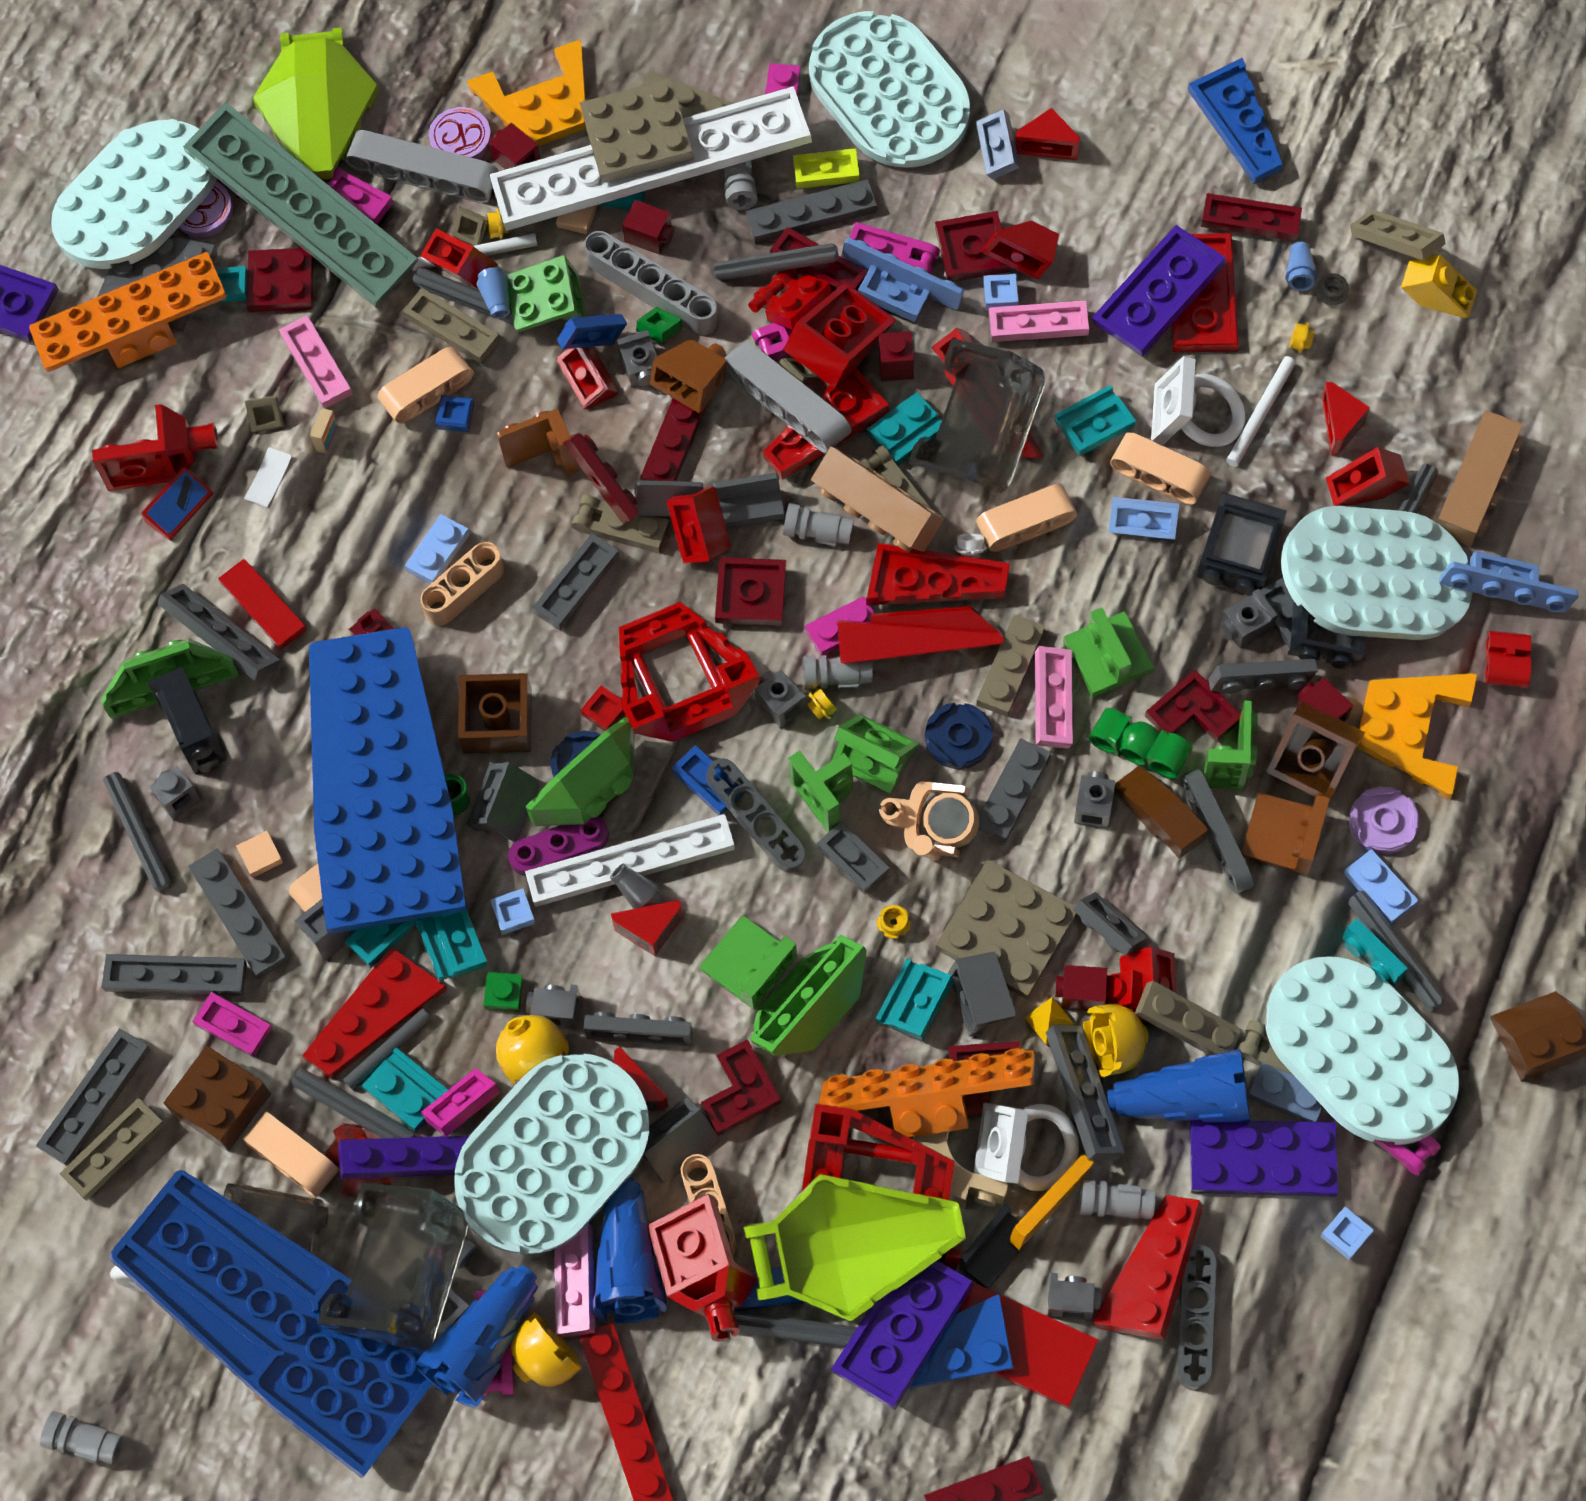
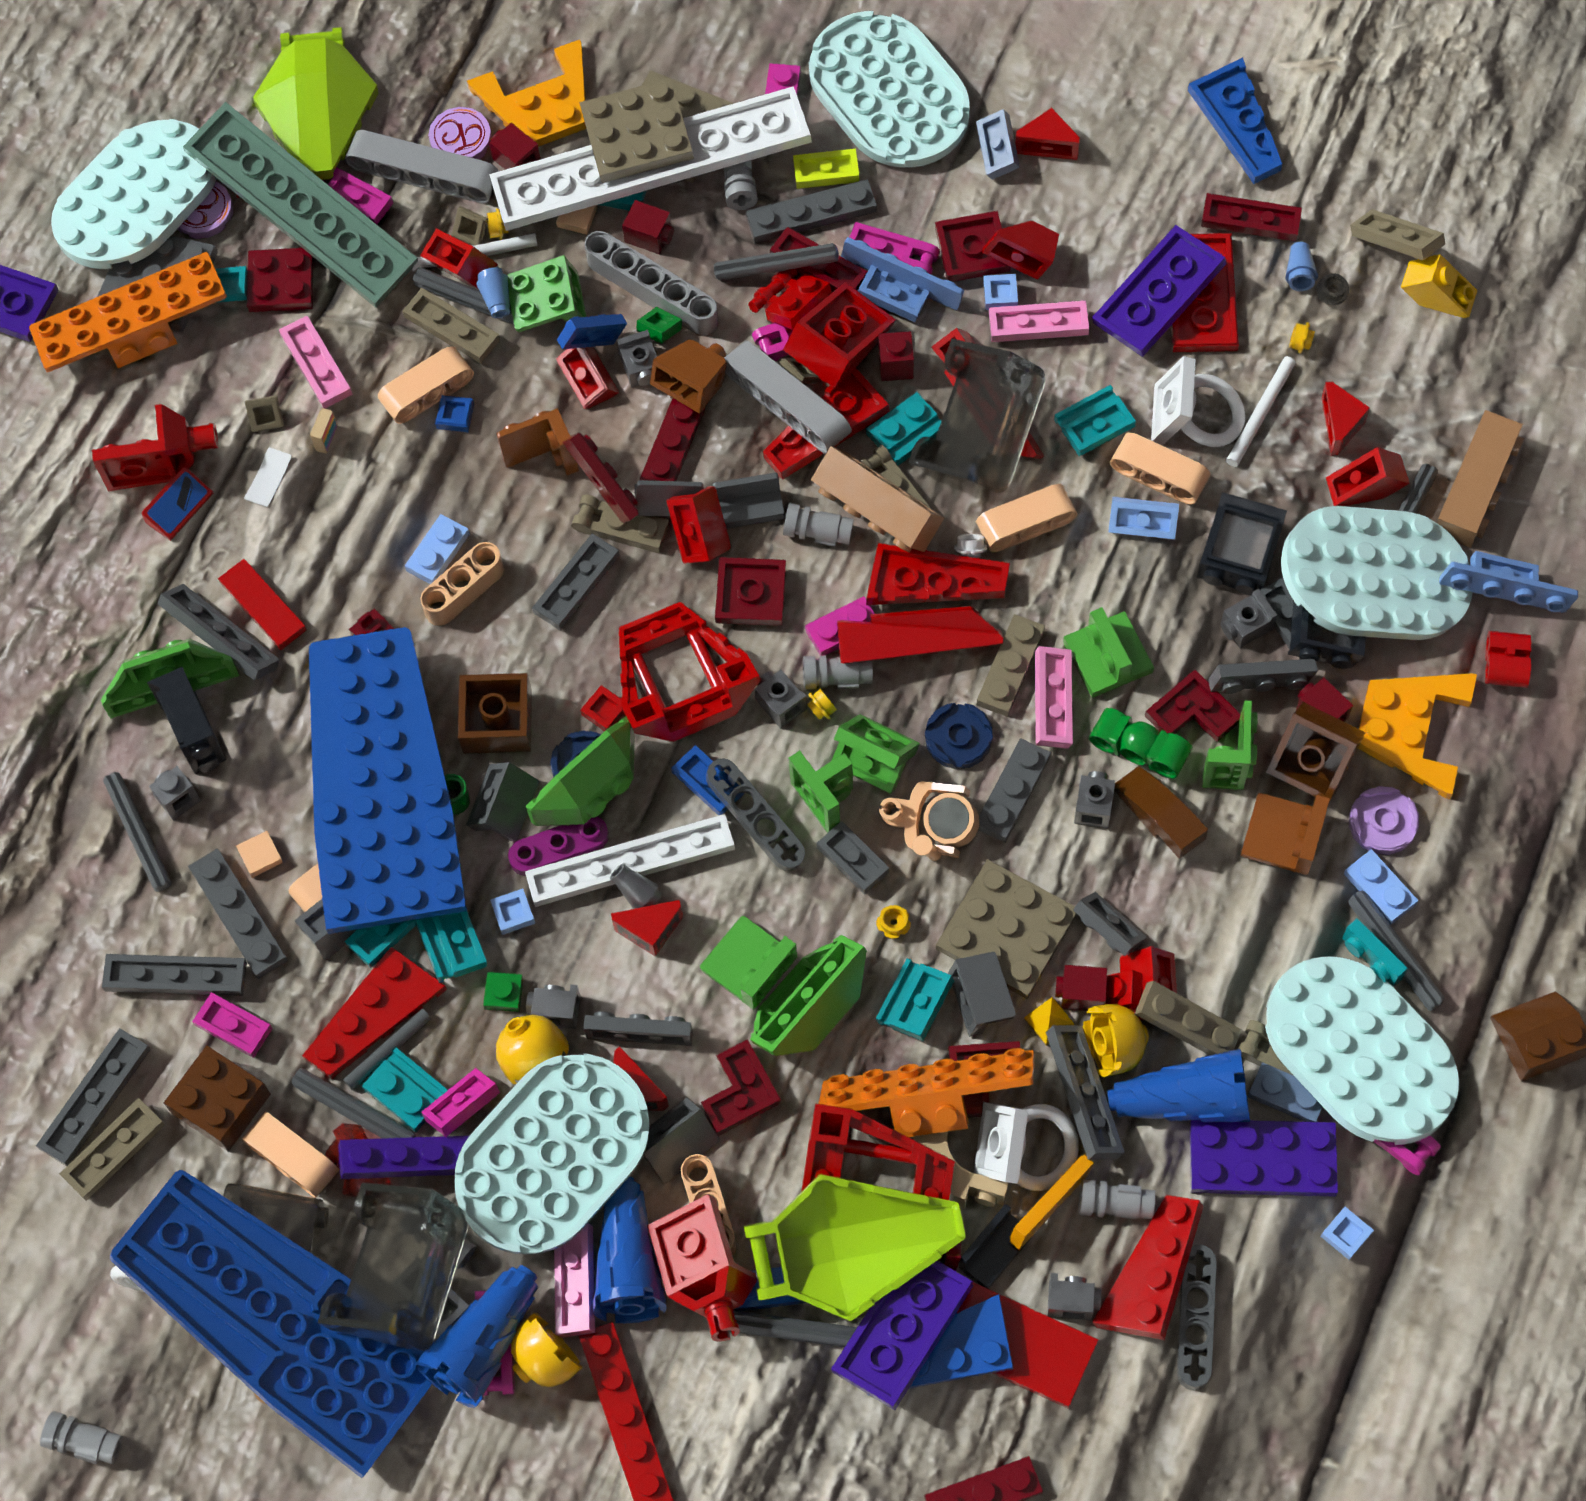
dark grey beam [1181,769,1253,894] -> none

